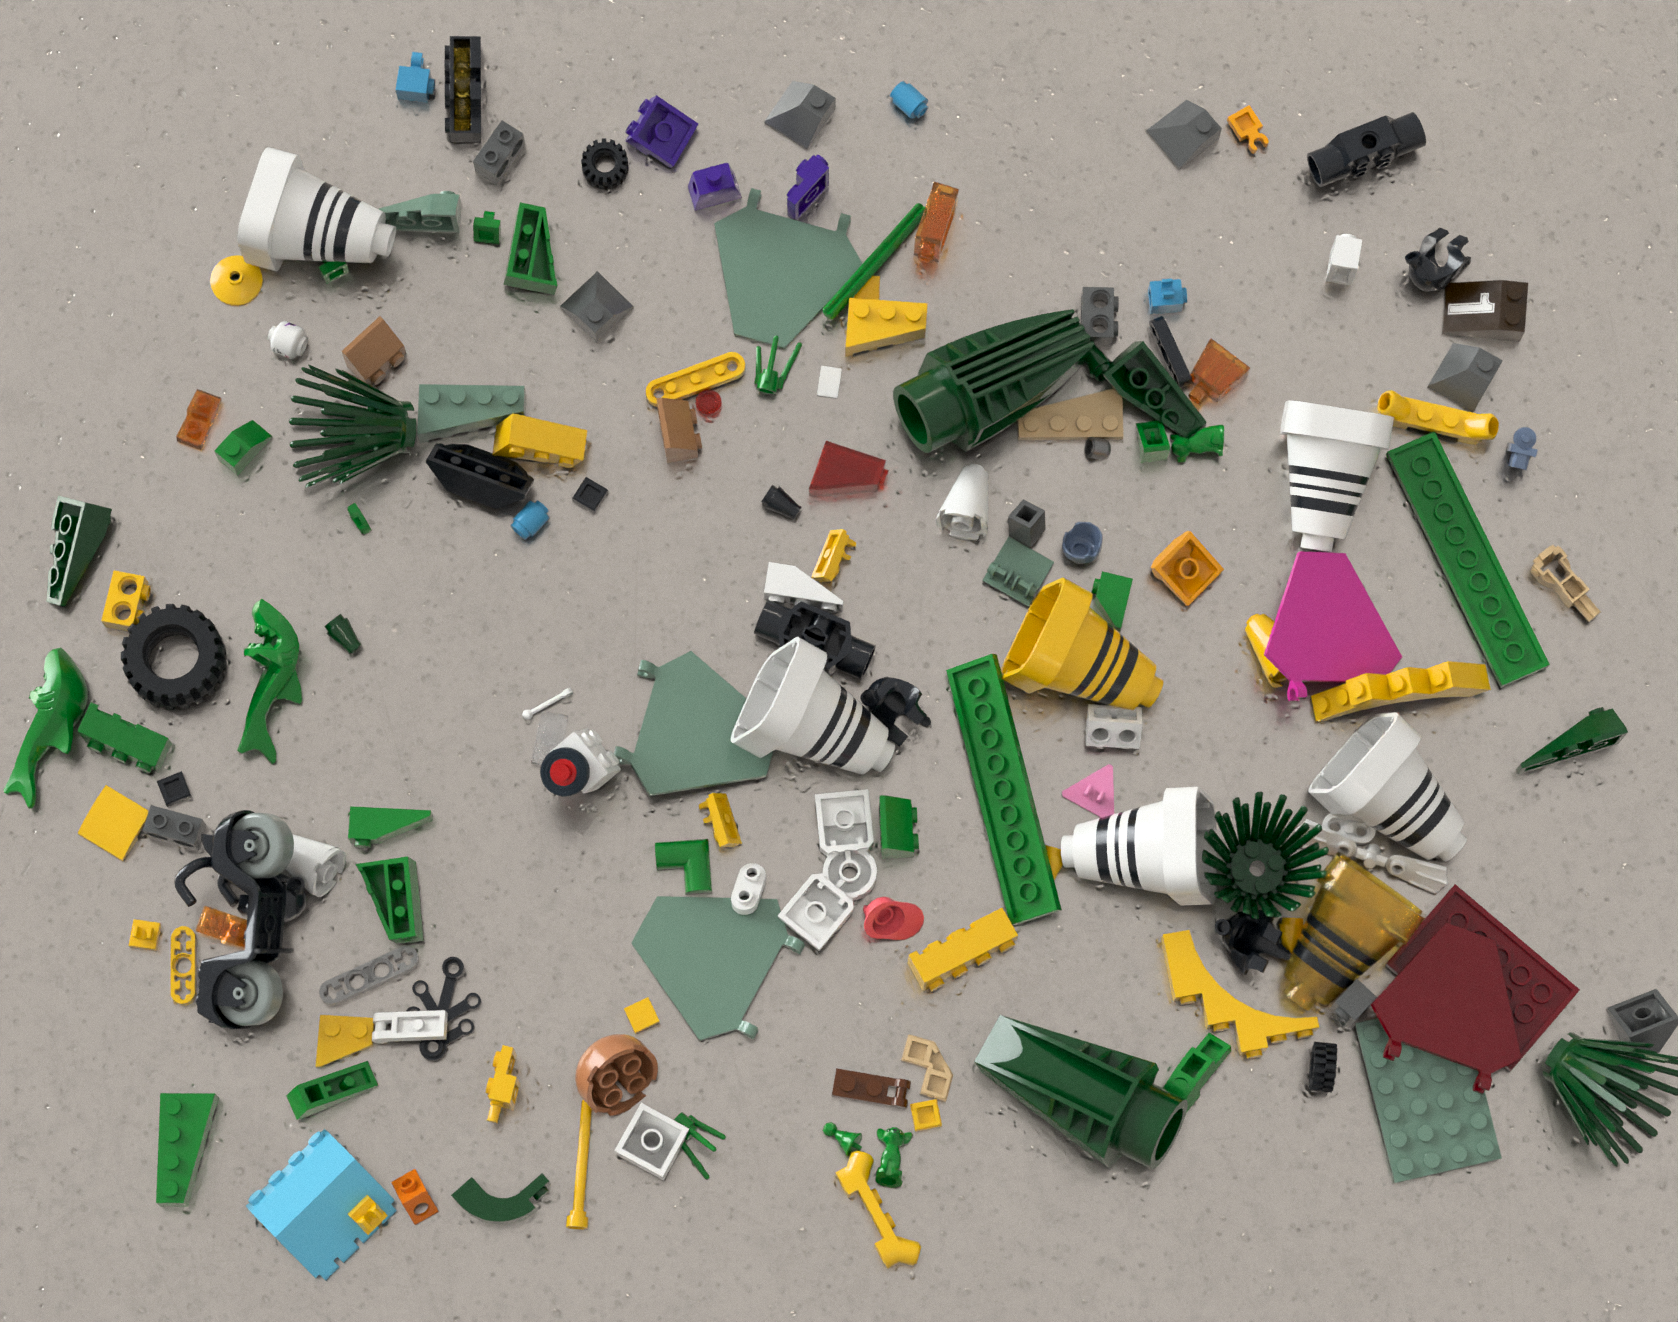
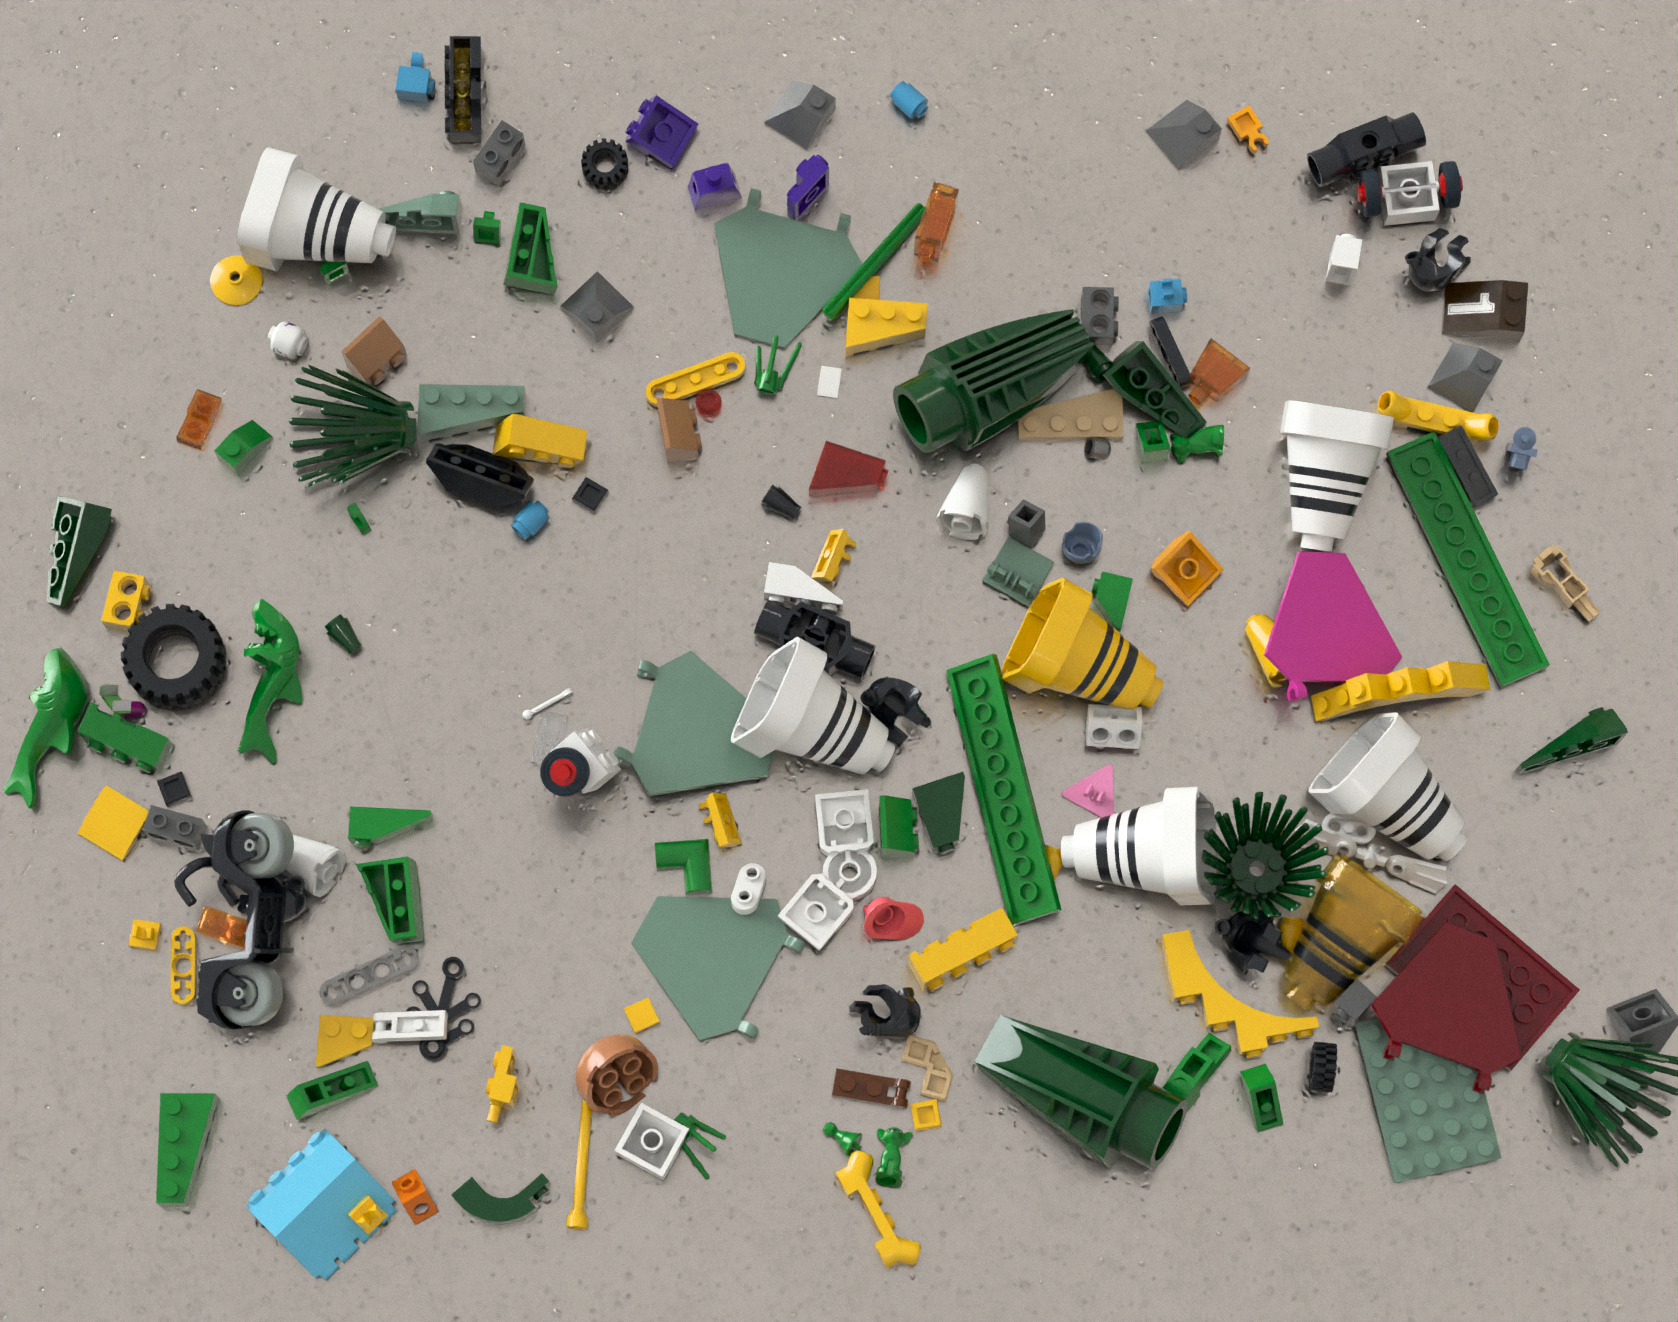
none -> piece [99,684,146,718]
none -> black piece [849,984,921,1039]
none -> dark green slope [912,772,965,854]
none -> green slope [1240,1064,1283,1132]
none -> brick [1357,161,1463,226]
none -> black plate [1437,425,1499,507]

